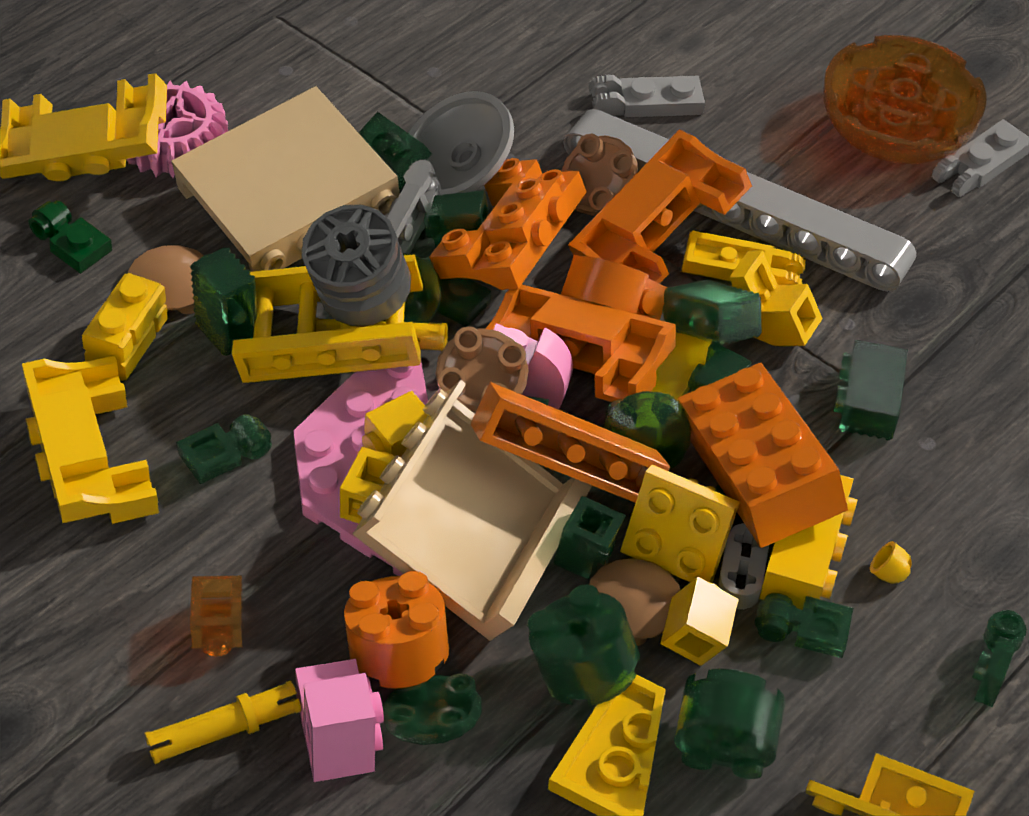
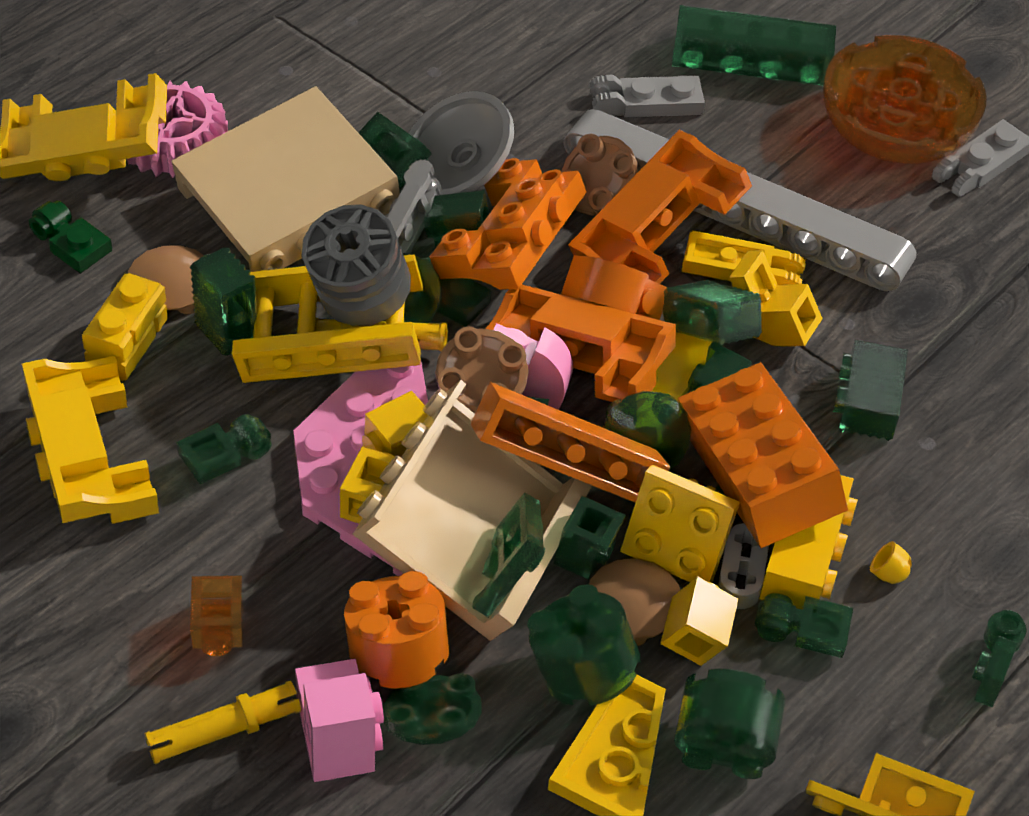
none -> clear green wing [472,492,545,618]
none -> clear green brick [672,5,836,86]

